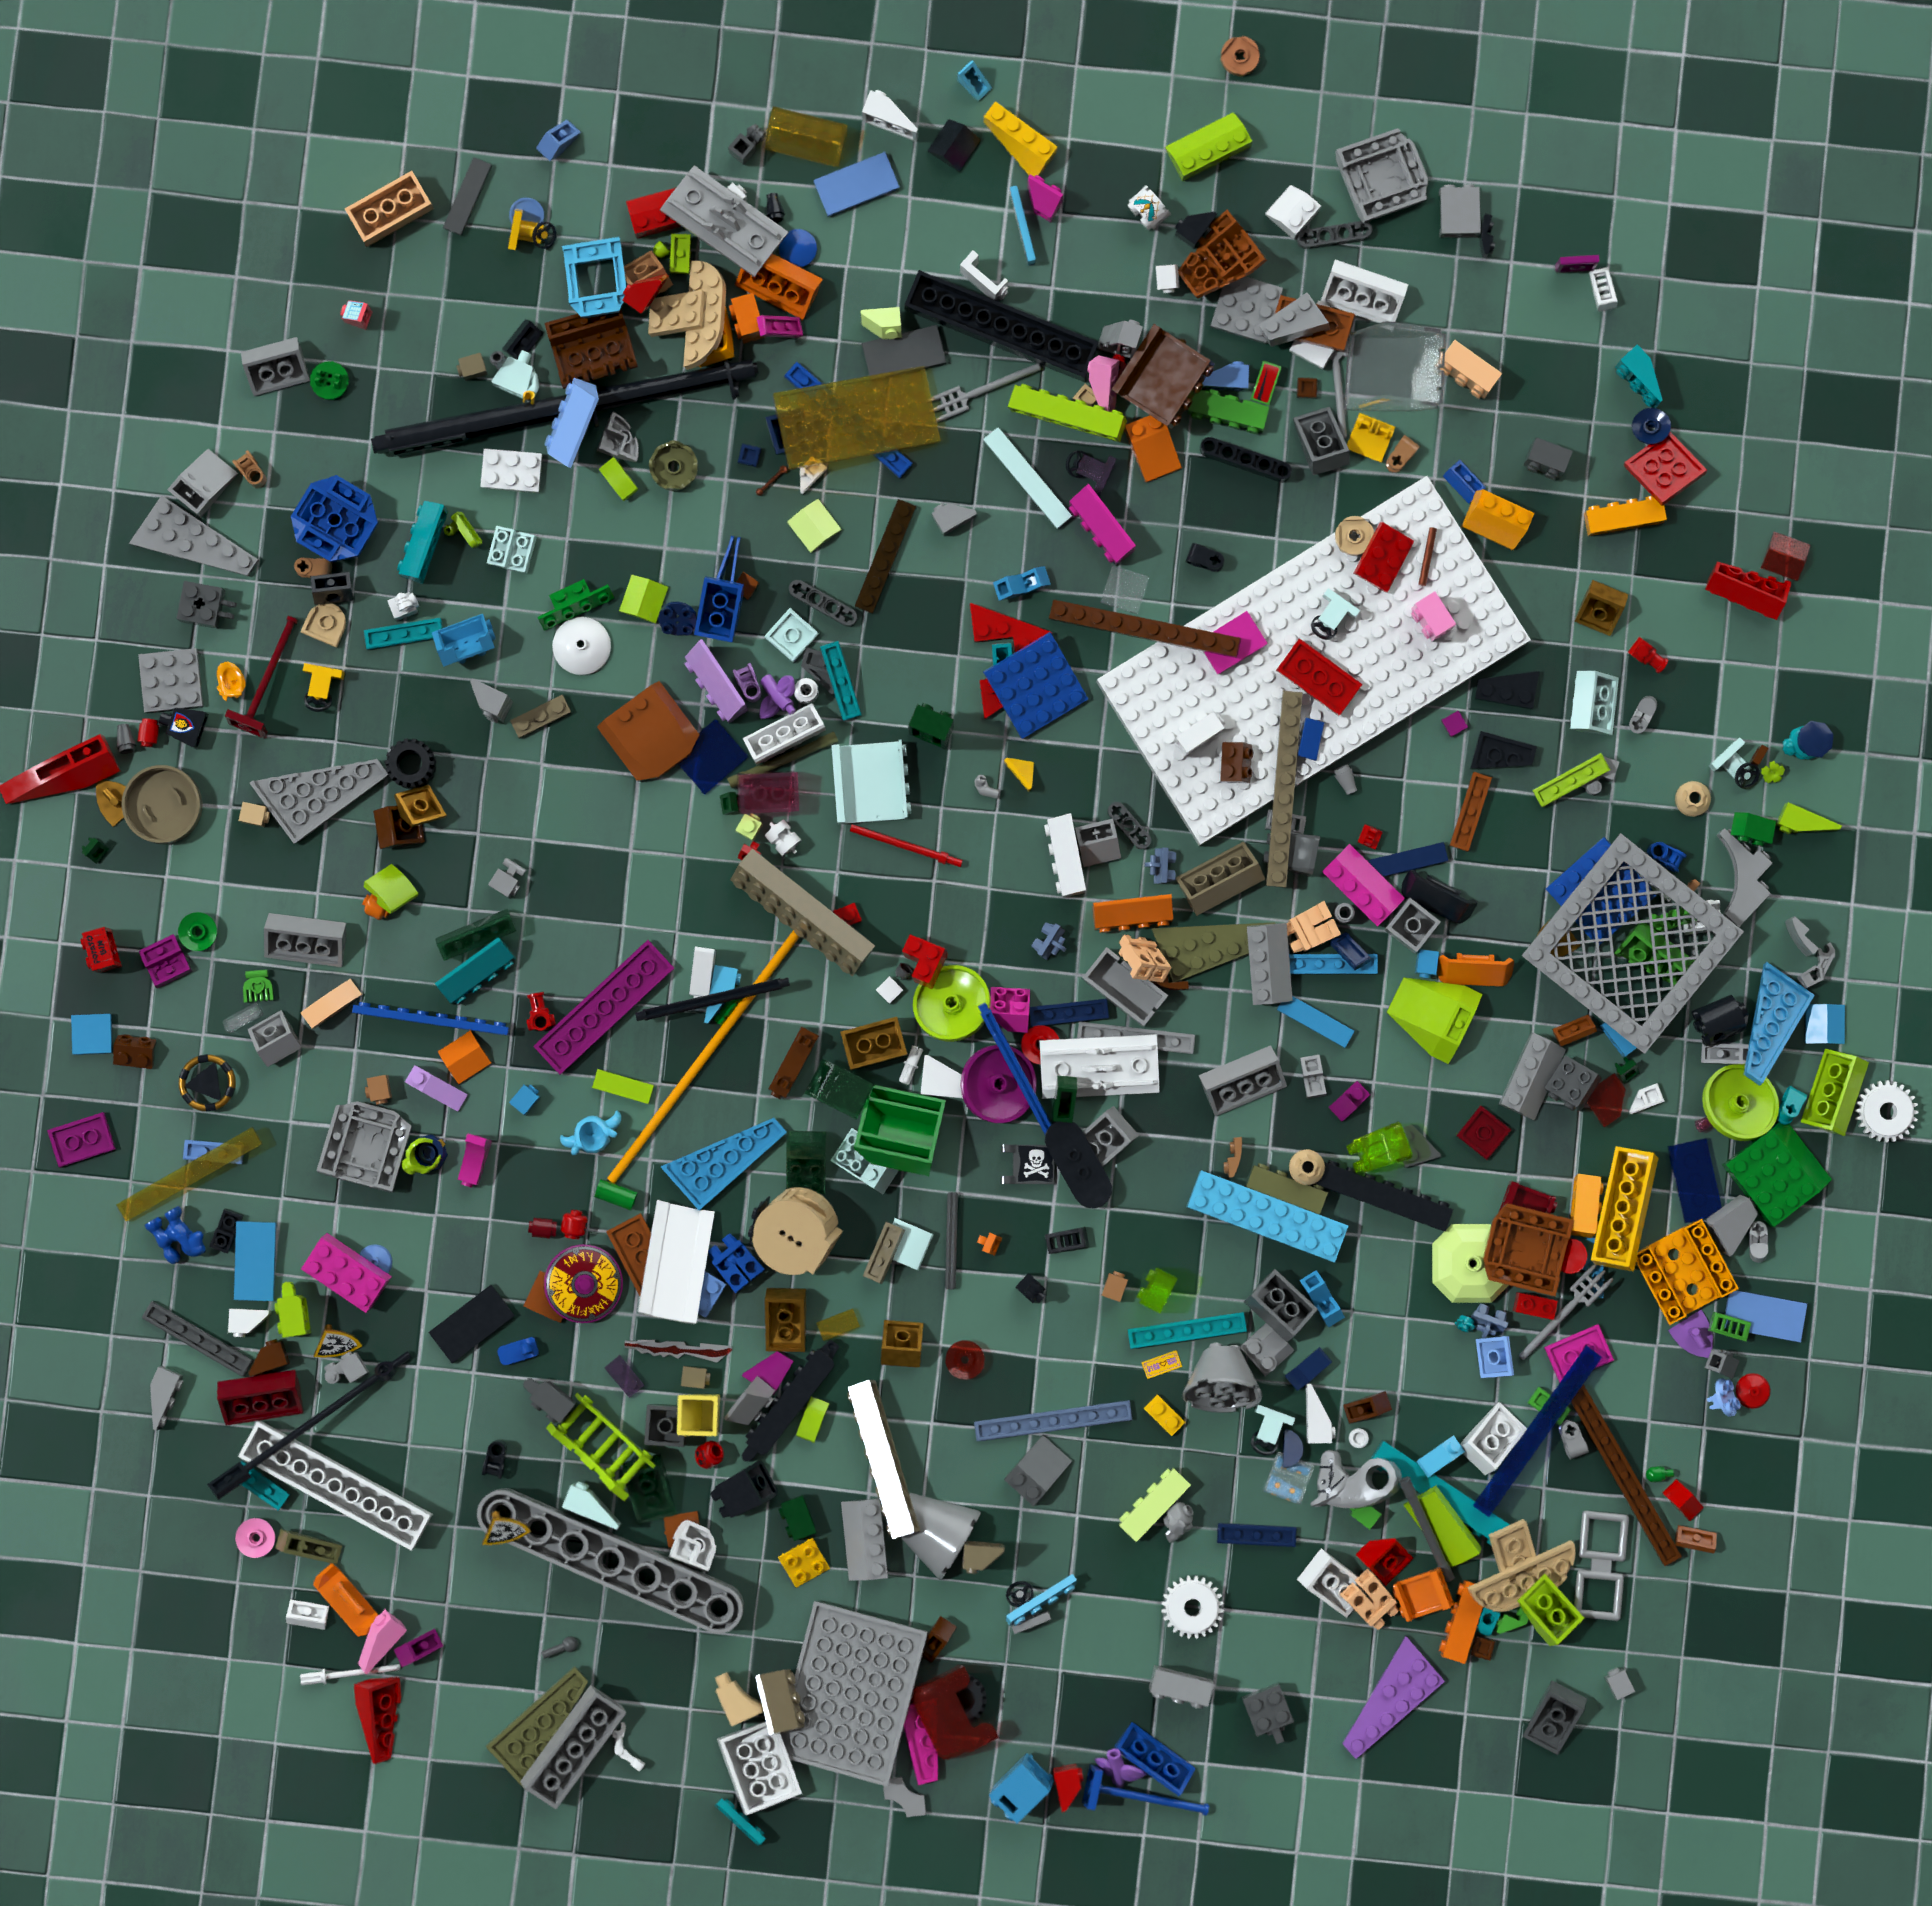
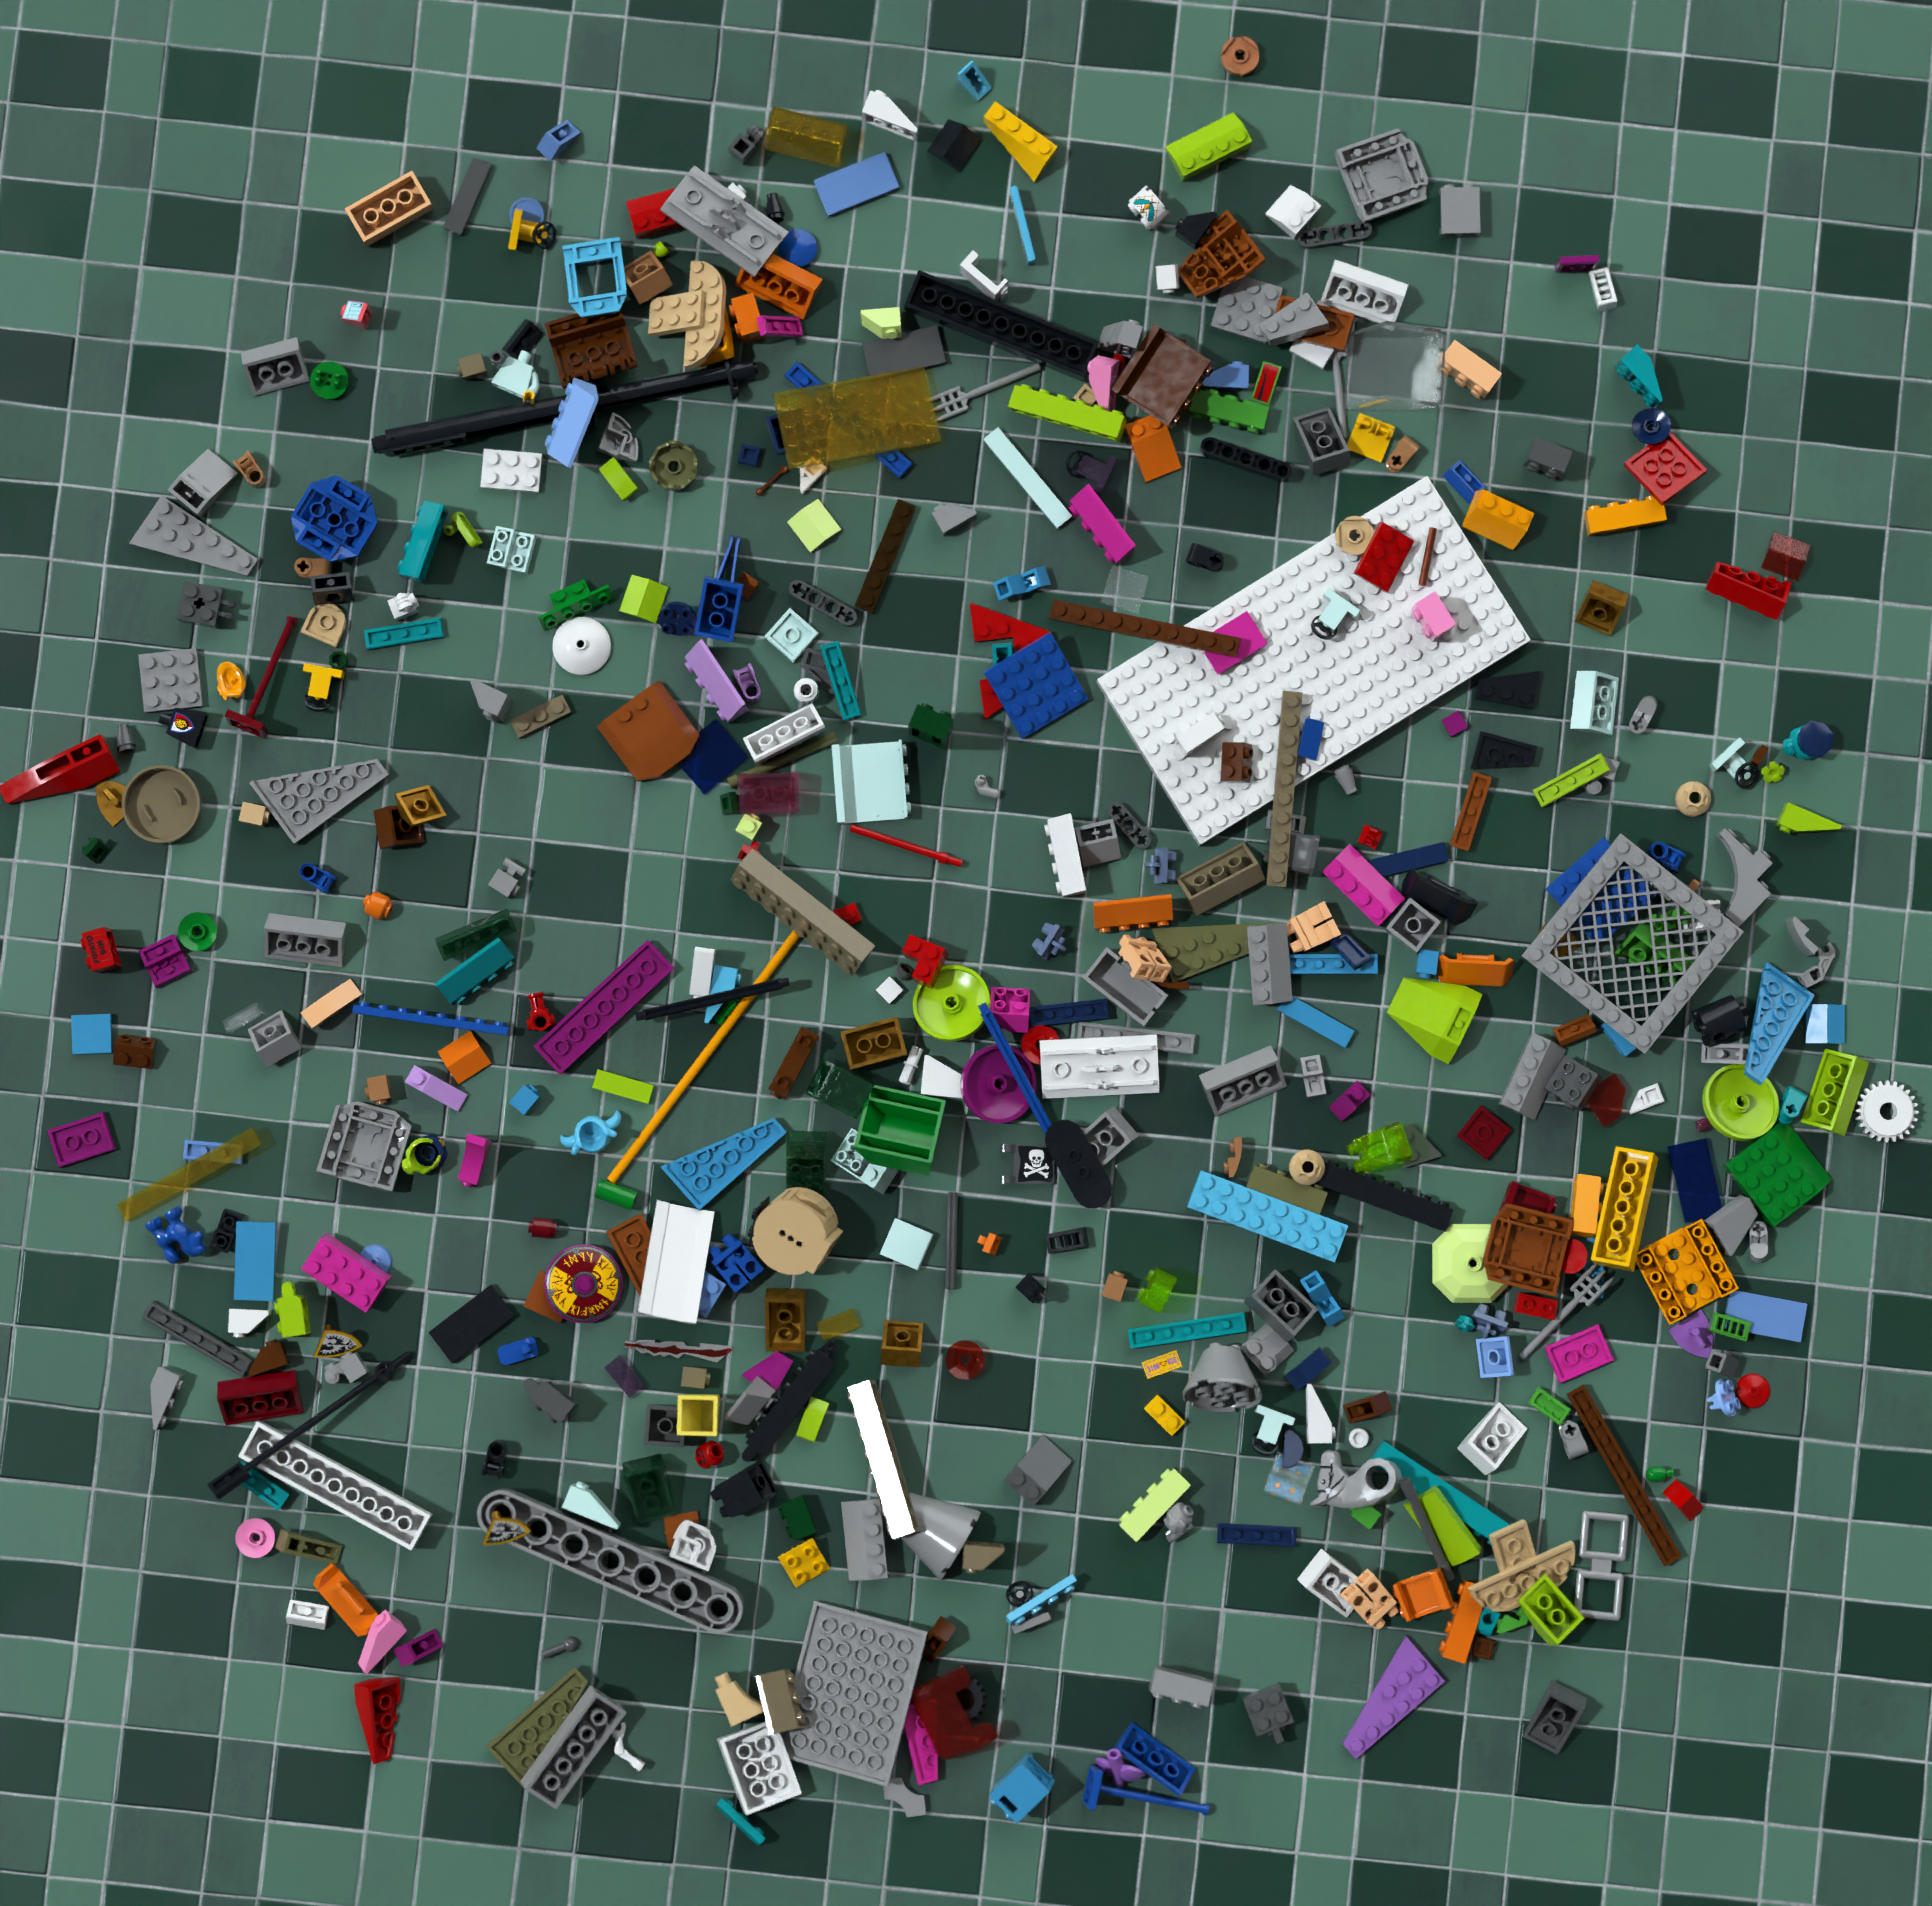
red brick [137,718,159,748] -> none
piece [179,1054,236,1112] -> none
bright green piece [243,969,274,1003] -> none
white piece [300,1664,401,1685] -> none
lime slope [363,864,418,914] -> none
black tyre [385,738,436,789] -> none
dark azure piece [432,614,496,667] -> none
lime fence [546,1393,656,1501] -> none
red head [561,1209,588,1239] -> none
red slope [622,274,669,314] -> none
lime plate [670,234,691,274] -> none
medium lavender plant [759,674,796,719] -> none
white wheel [765,819,802,857] -> none
dark tan plate [863,1222,905,1284] -> none
sand blue tile [974,1400,1132,1441] -> none
yellow slope [1004,758,1034,792] -> none
dark pink slope [1027,174,1063,222] -> none
dark green piece [1053,1075,1077,1123] -> none
red slope [1053,1763,1084,1812] -> none
white gear [1161,1575,1224,1639] -> none
red plate [1276,638,1363,716] -> none
reddish brown tile [1297,378,1317,399] -> none
light grey brick [1333,903,1355,924] -> none
red slope [1356,1538,1413,1586] -> none
medium azure slope [1417,1435,1465,1477] -> none
clear blue plate [1472,1346,1602,1517] -> none
black slope [1480,213,1496,258] -> none
light grey brick [1604,1667,1635,1700] -> none
dark green tile [1615,1057,1640,1084] -> none
red connector [1628,637,1669,673] -> none
dark orange plate [1675,1525,1717,1554] -> none
green piece [1731,812,1776,847] -> none
none -> blue piece [299,863,338,895]
none -> dark green tile [329,651,348,670]

